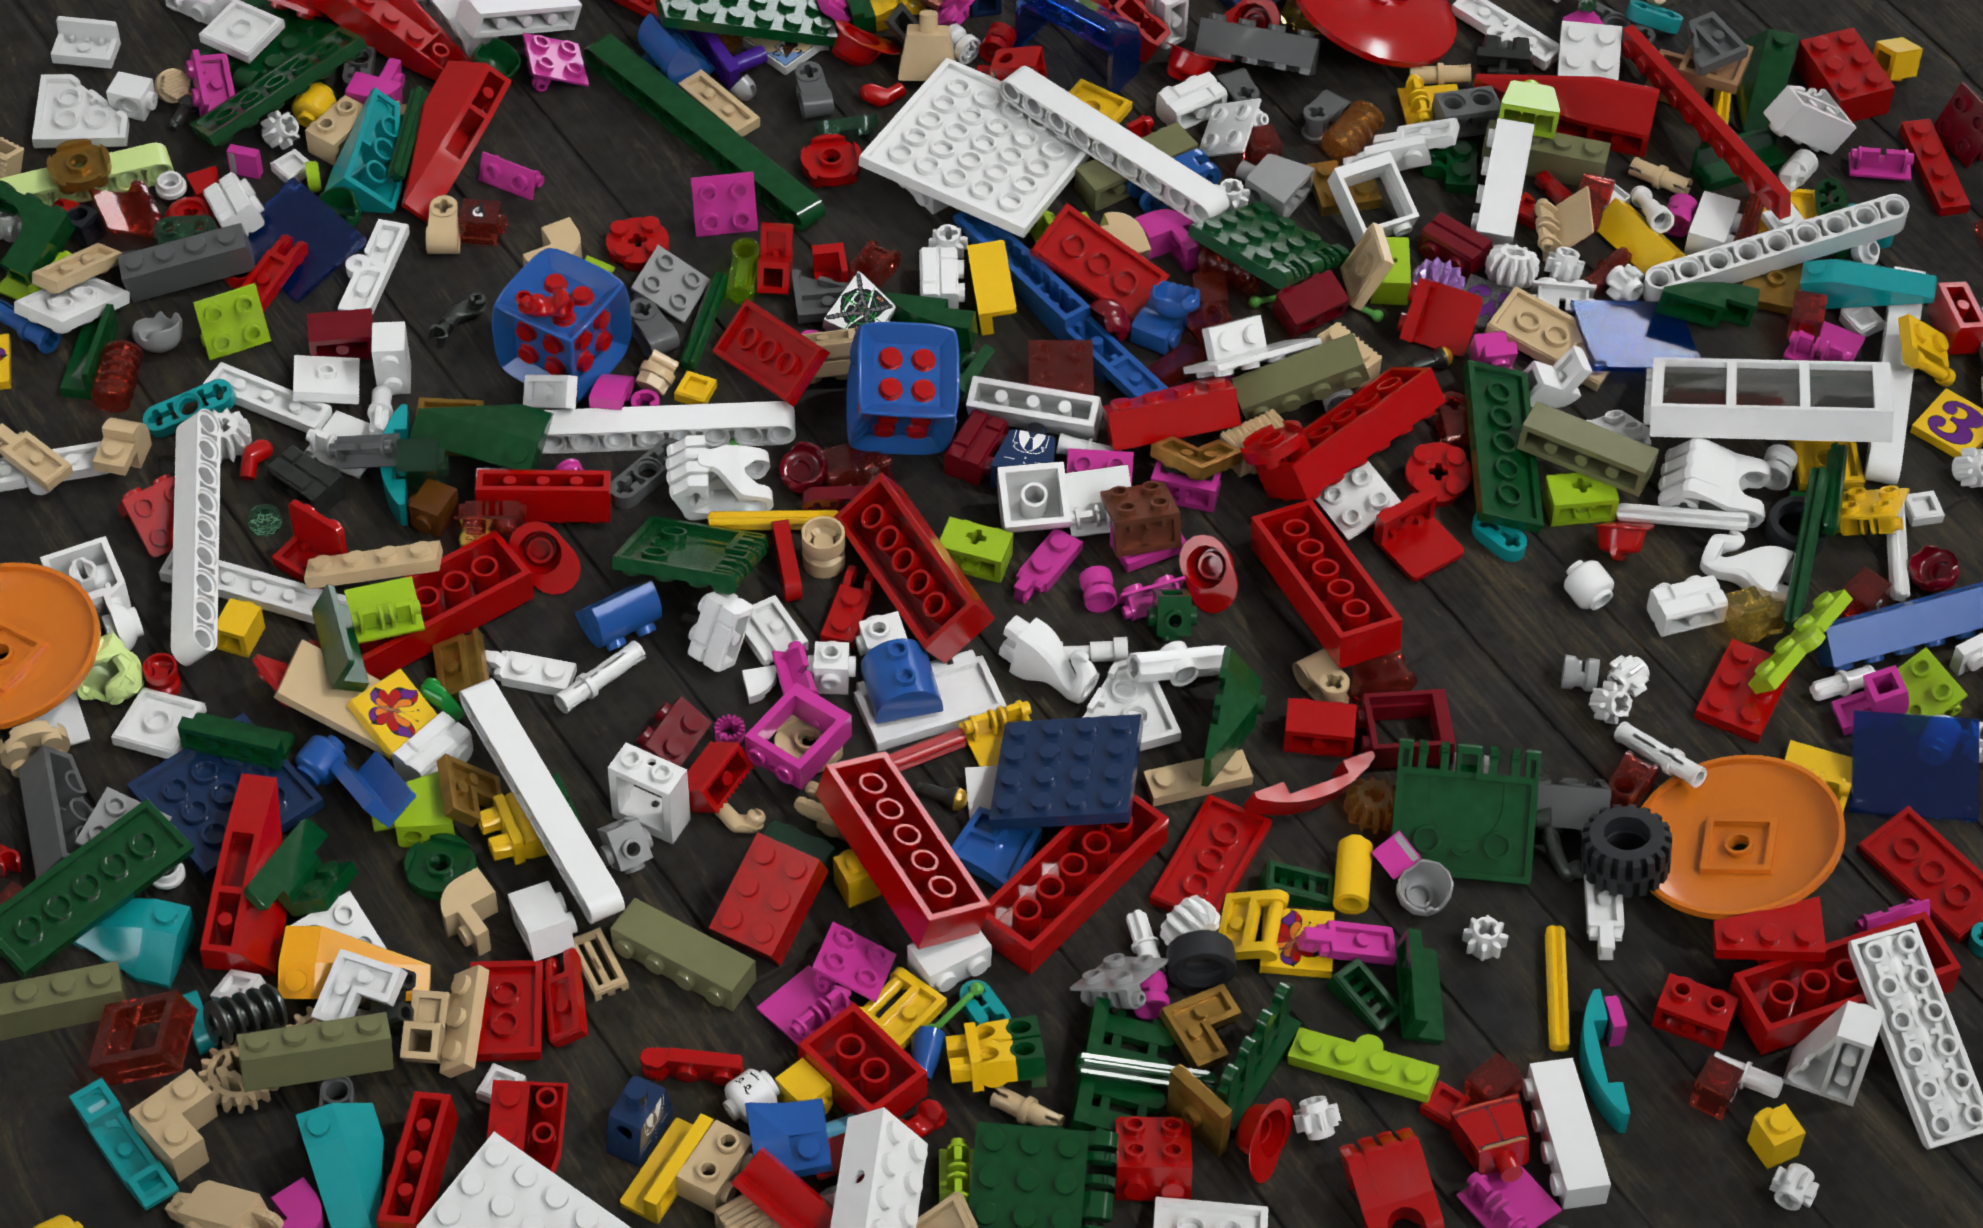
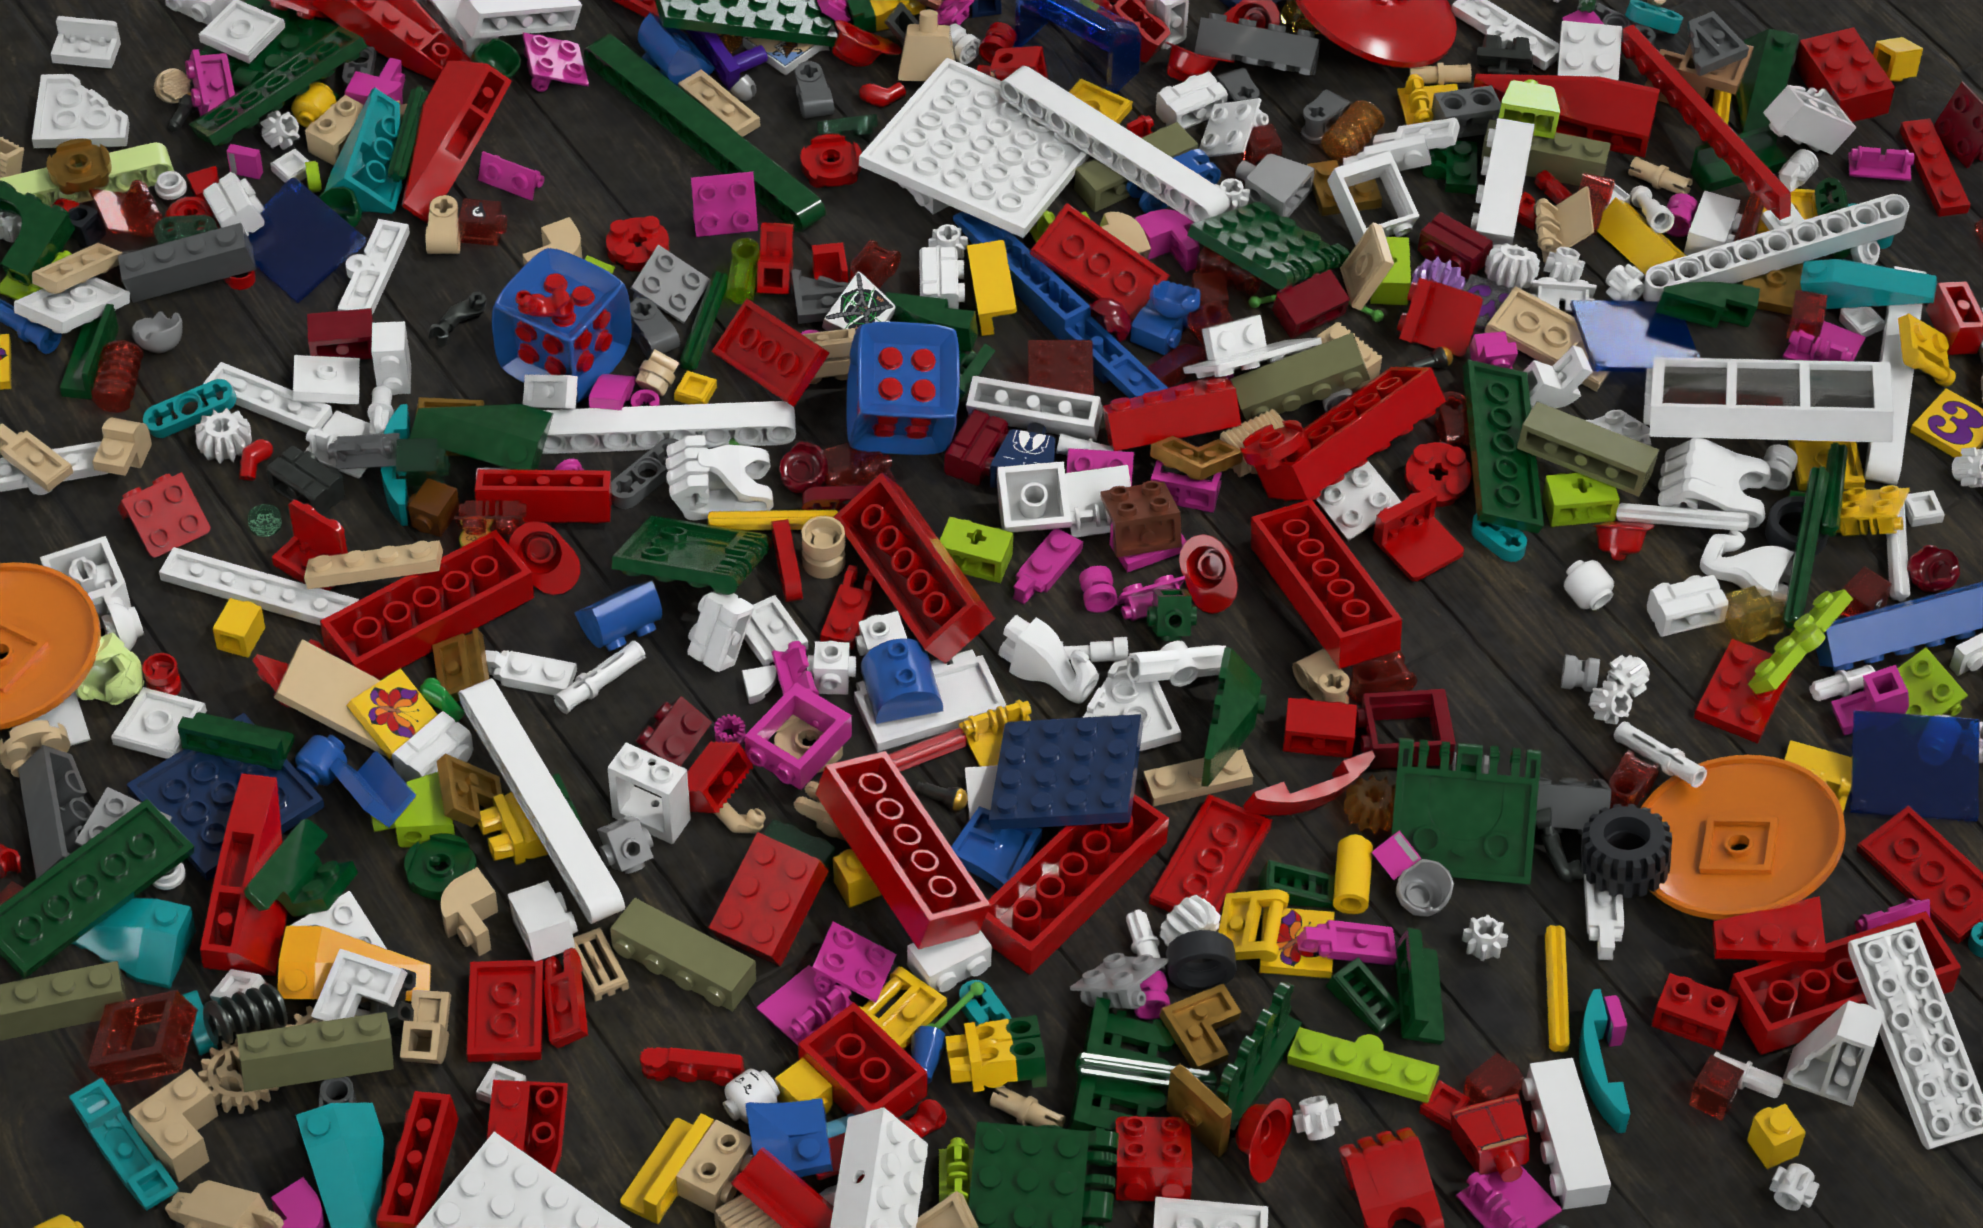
white brick [106,71,158,121] -> none
white beam [171,409,221,666] -> none
lime hinge [193,283,271,361] -> none
red hinge [241,234,309,313] -> none
dark green panel [311,585,369,692] -> none
lime hinge [344,576,425,644] -> none
tan plate [439,965,489,1078] -> none
dark blue torso [607,1076,673,1168] -> none
clear red axle [1583,247,1632,295] -> none

